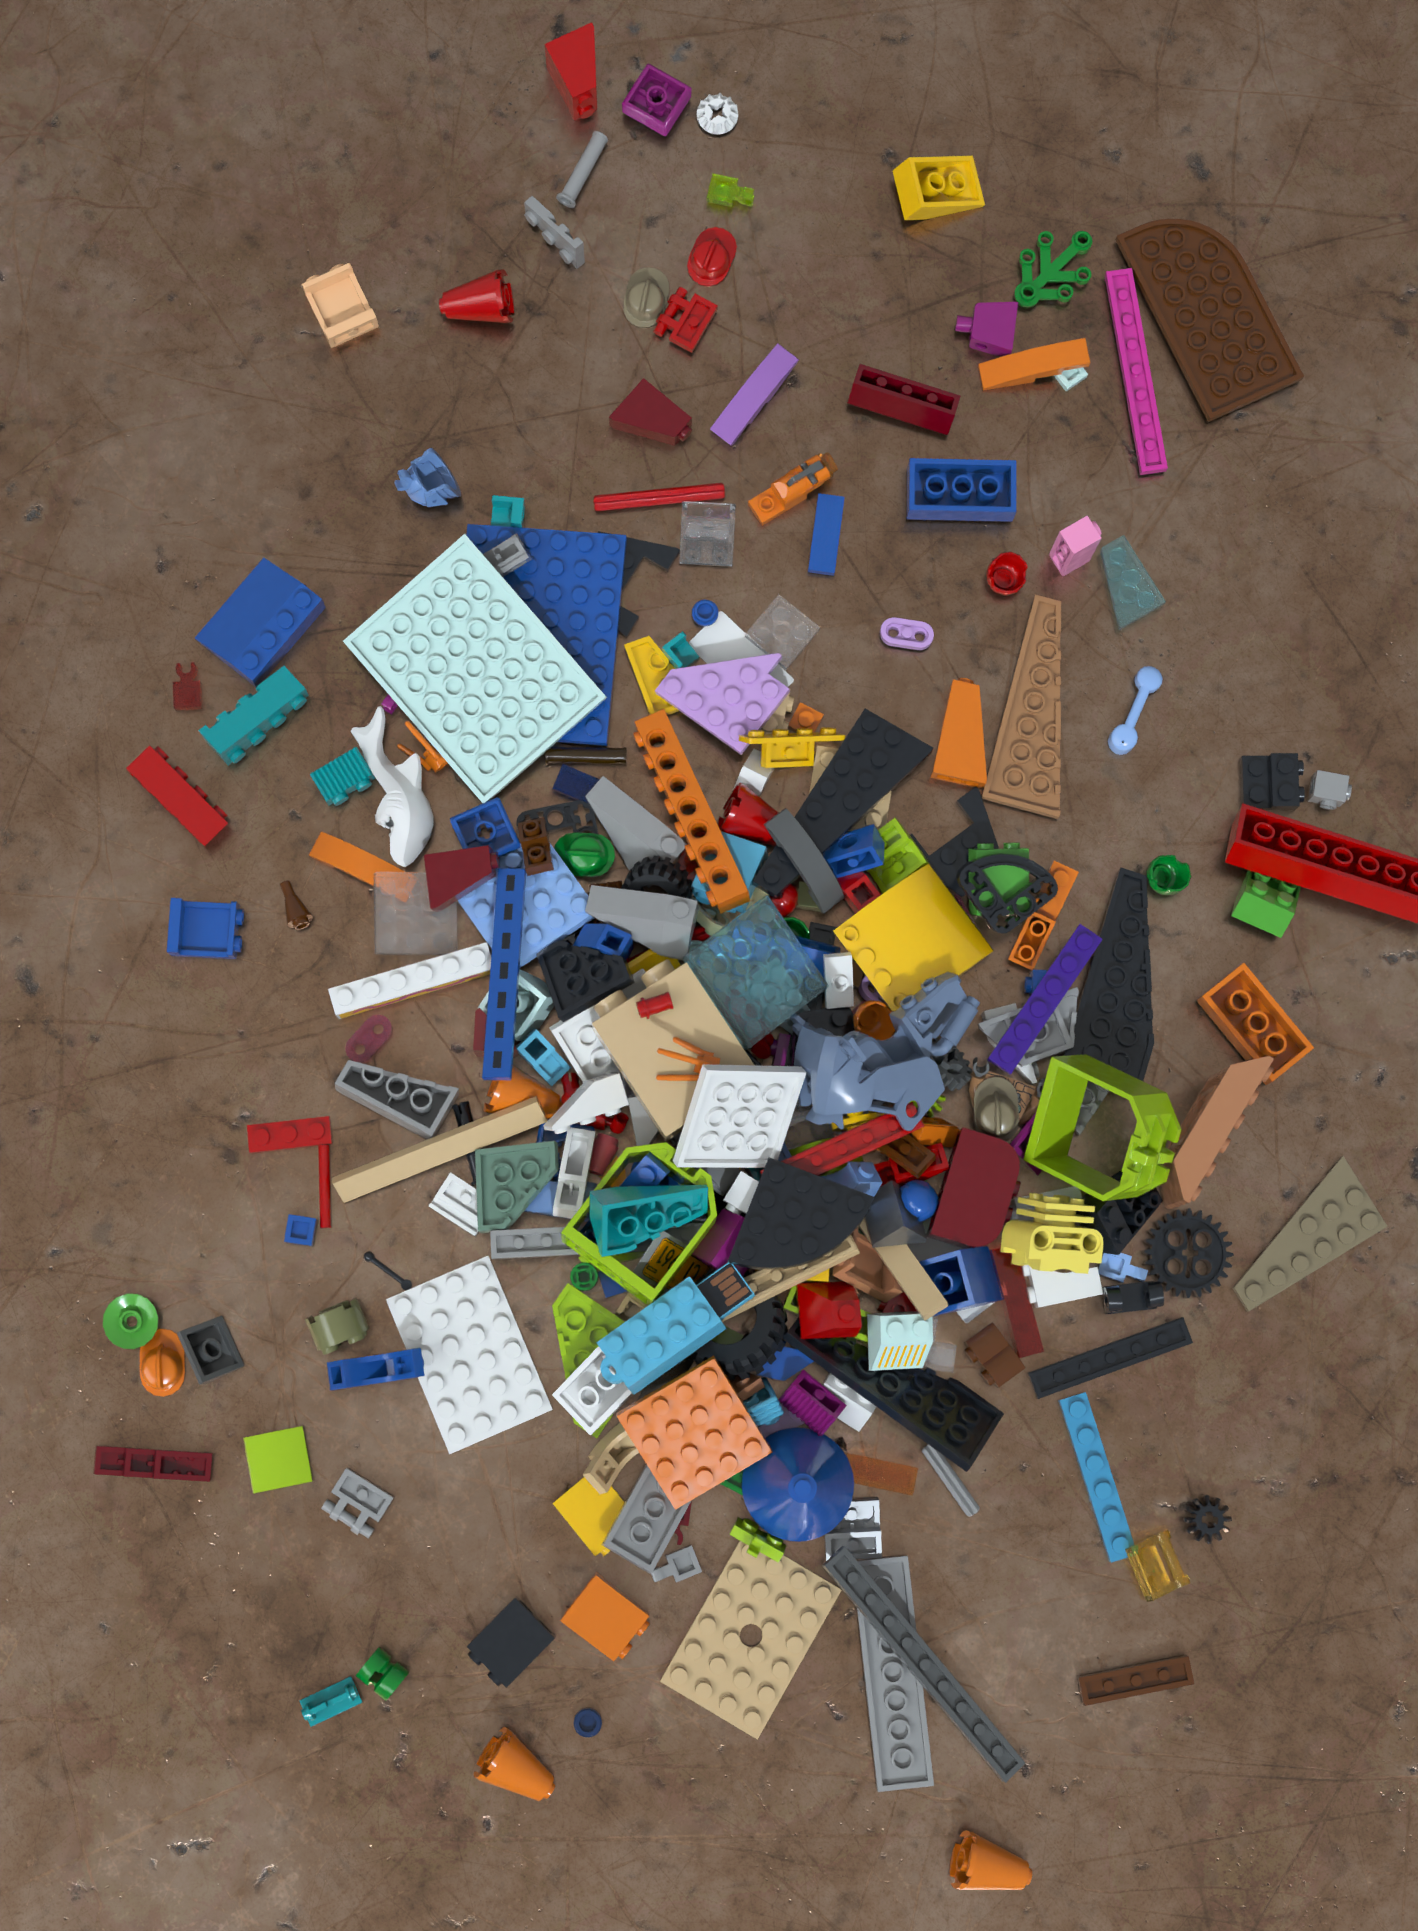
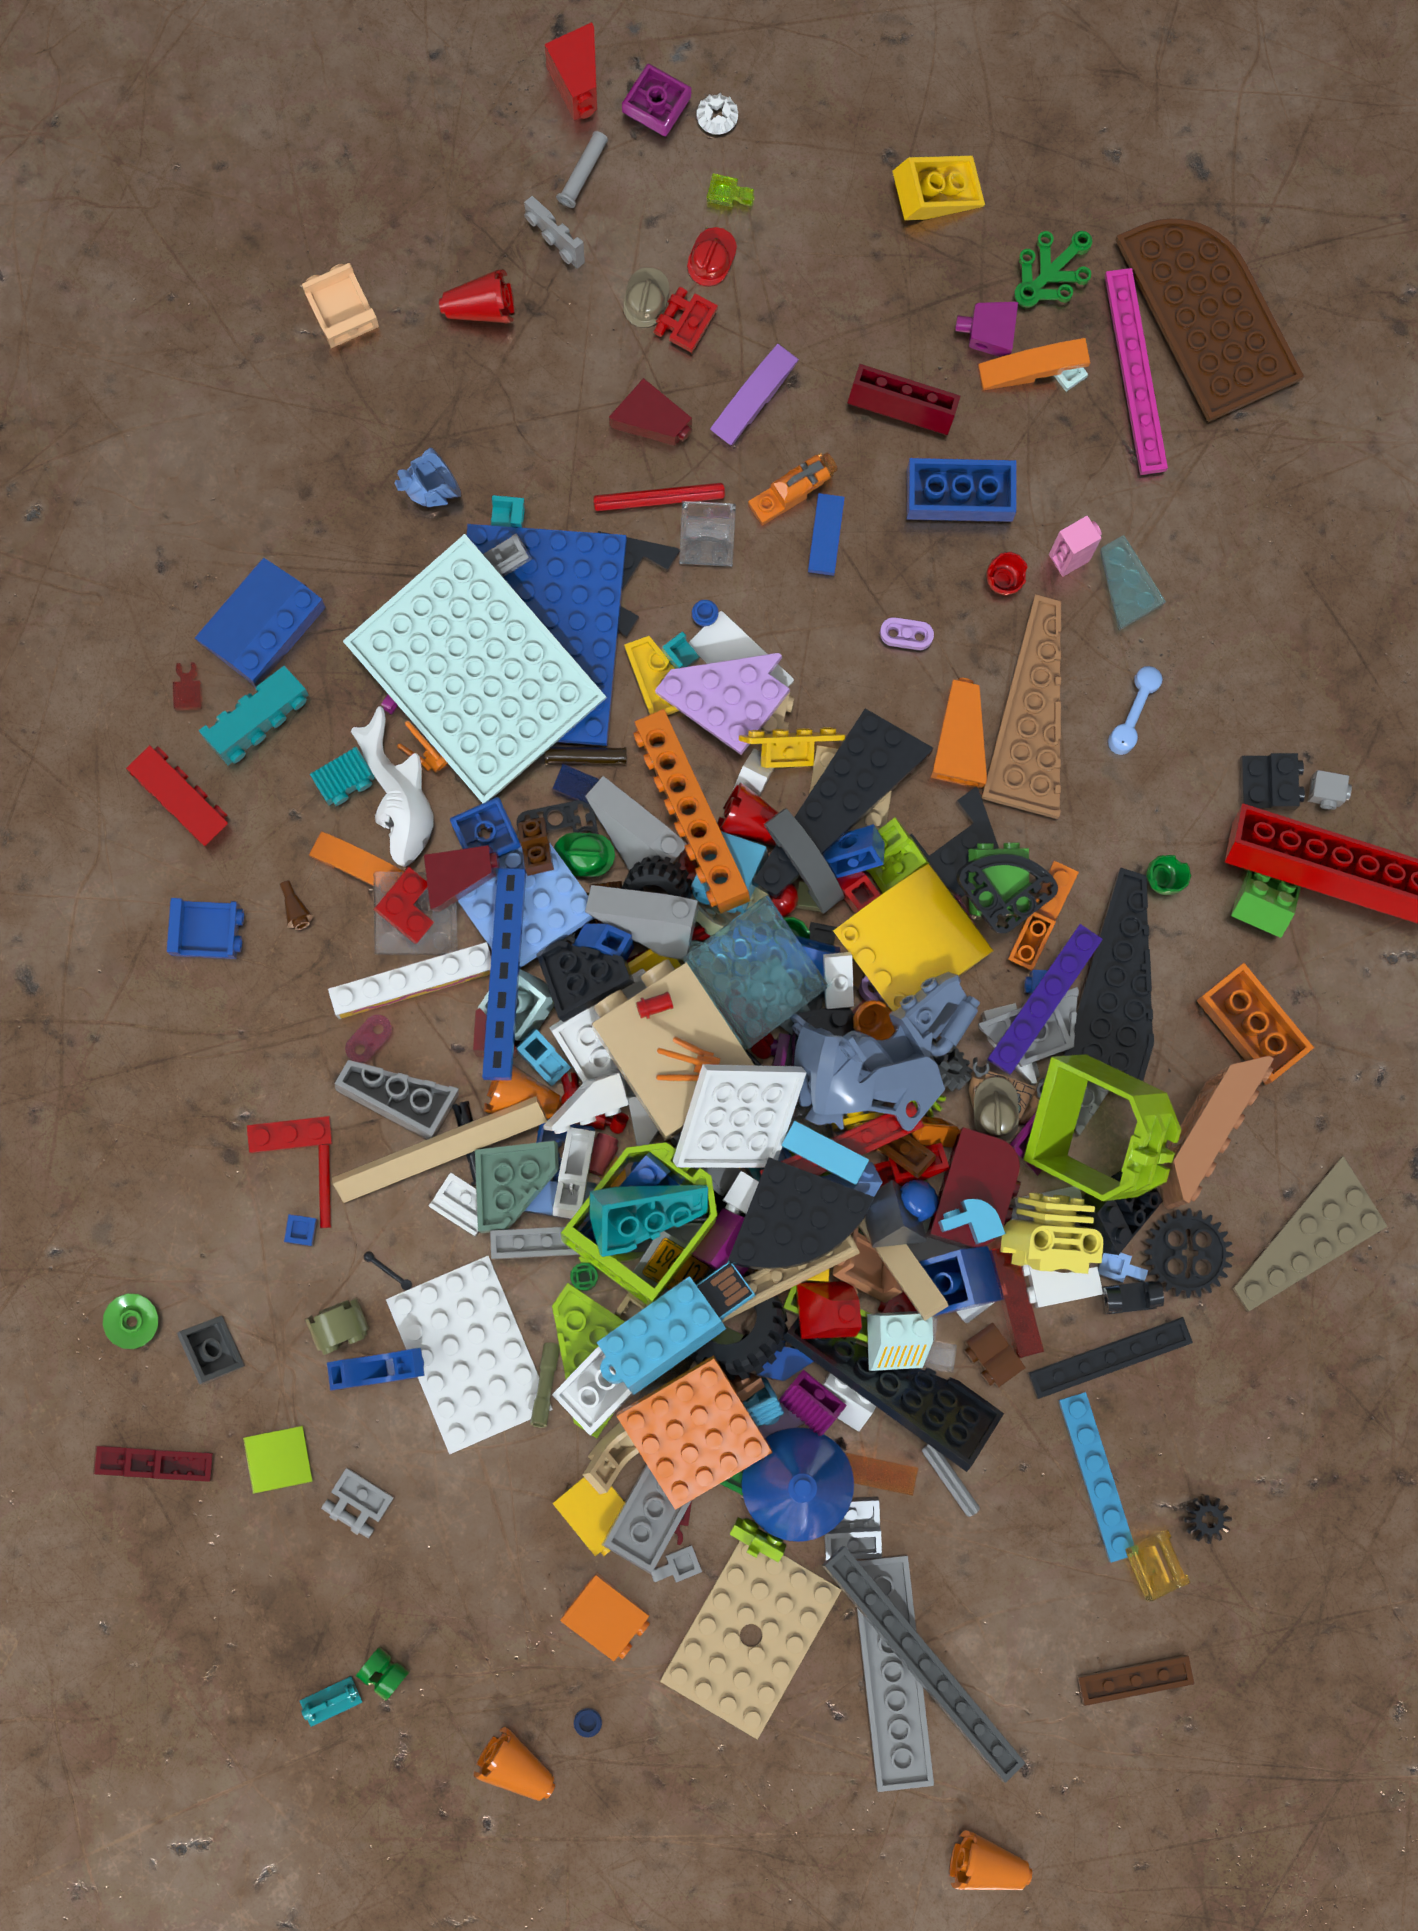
orange piece [140,1329,185,1397] -> none
black panel [467,1596,556,1688] -> none
blue tile [598,1271,627,1298] -> none
clear plate [745,595,820,670] -> none
orange plate [788,702,824,732] -> none
none -> red plate [373,867,434,944]
none -> olive piece [530,1343,560,1428]
none -> medium azure tile [781,1121,869,1185]
none -> medium azure brick [938,1199,1005,1244]

